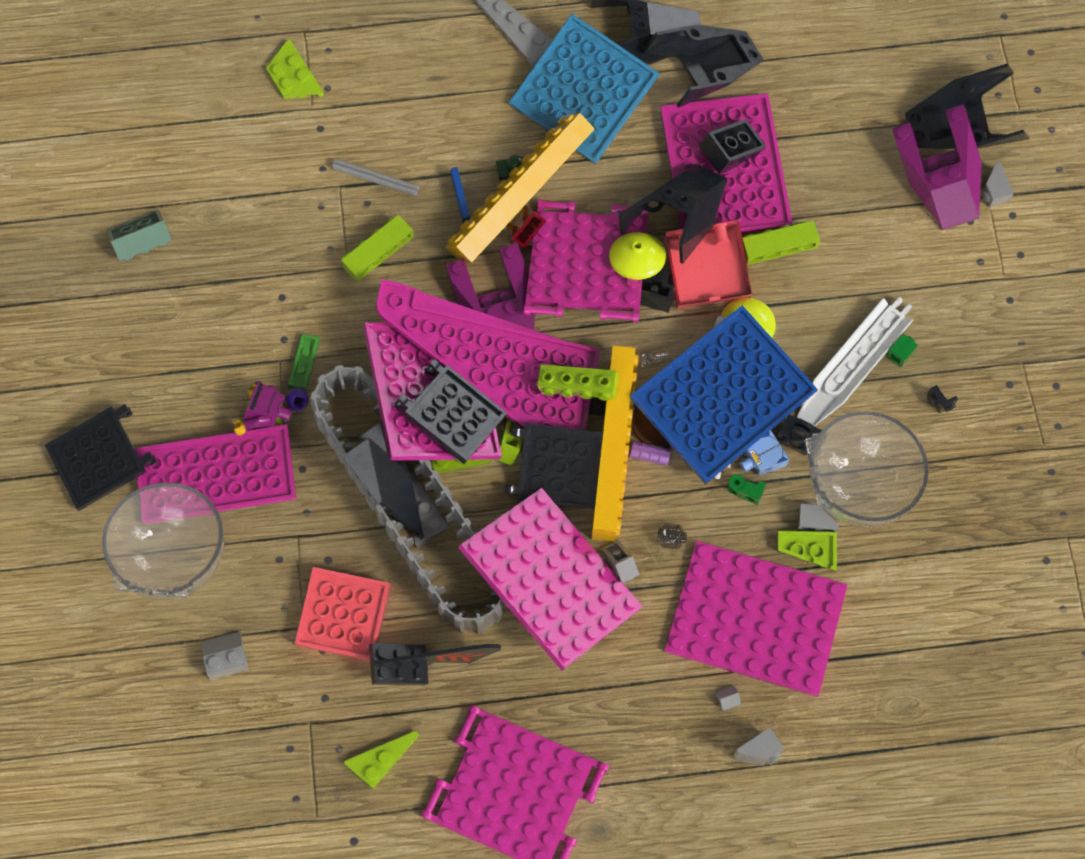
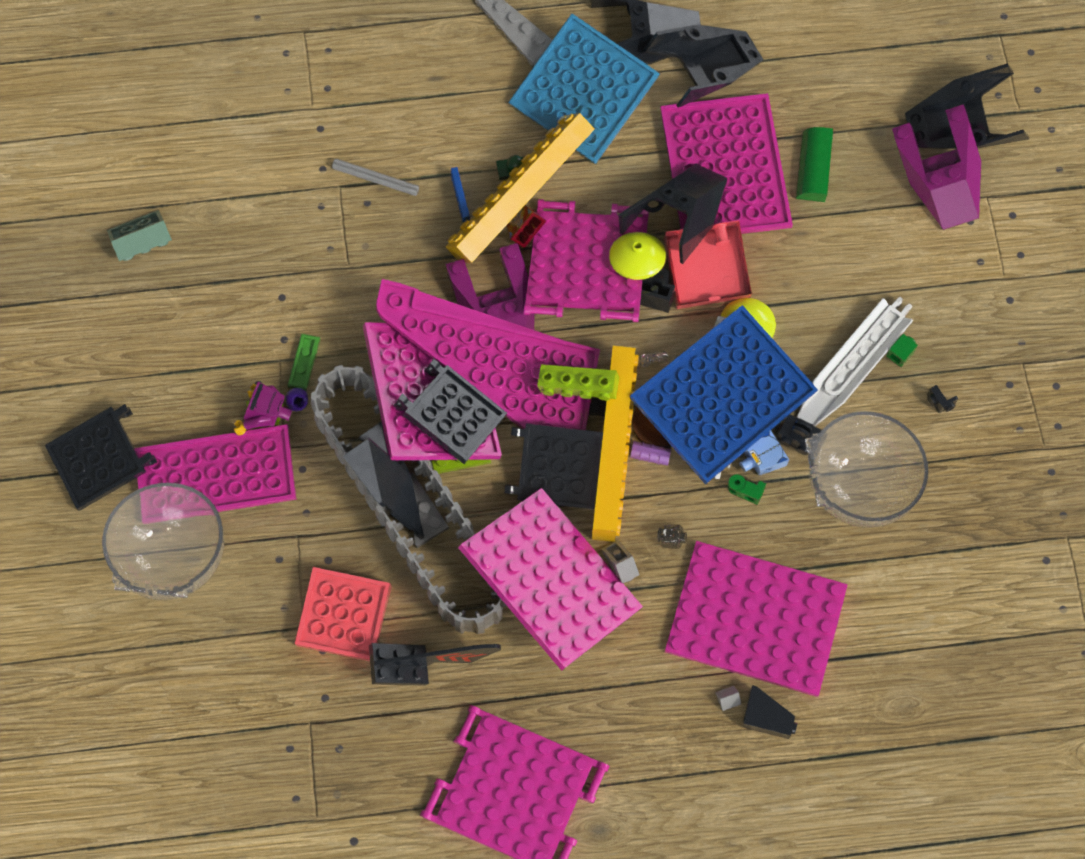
light grey slope [202,632,249,680] -> none
lime wing [266,39,324,99] -> none
lime brick [341,214,414,282] -> none
lime wing [344,731,420,789] -> none
lime slope [495,418,523,466] -> none
black slope [698,119,766,174] -> none
light grey slope [733,728,784,766] -> none
lime brick [742,220,820,265] -> none
lime wing [777,531,837,572] -> none
light grey slope [797,502,839,532] -> none
light grey slope [982,162,1014,207] -> none
none -> black slope [742,685,797,739]
none -> green brick [796,127,834,202]

